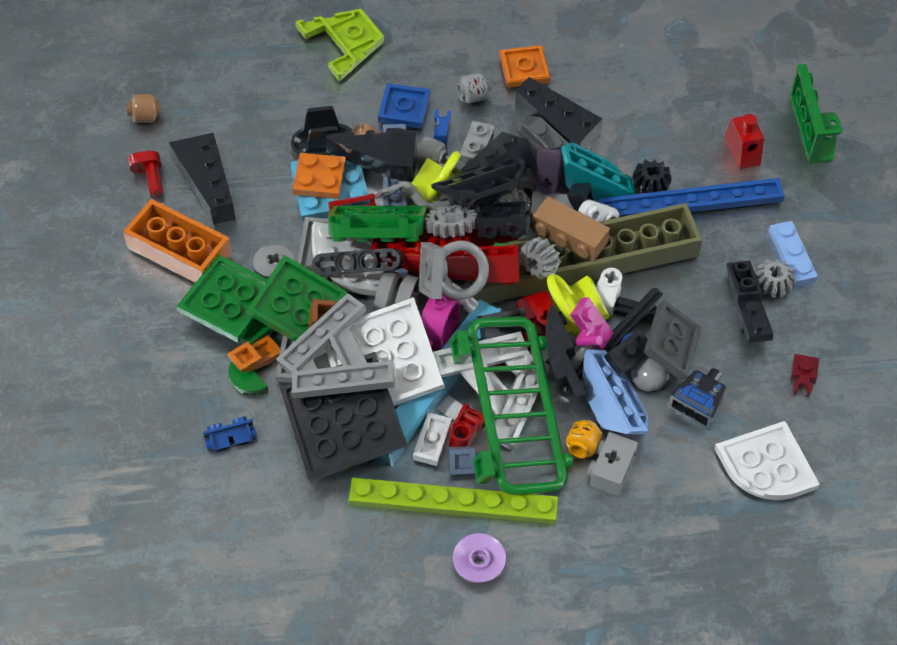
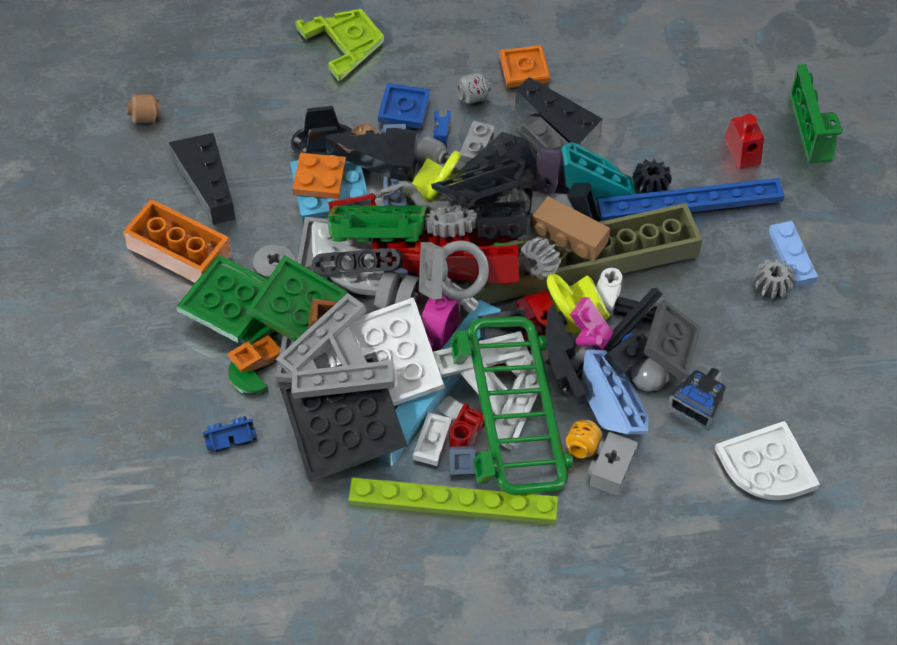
red piece [128,150,164,198] -> none
lavender dish [453,533,506,583] -> none
white plate [578,200,619,222] -> none
black slope [726,261,774,343] -> none
dark red plate [791,354,819,398] -> none

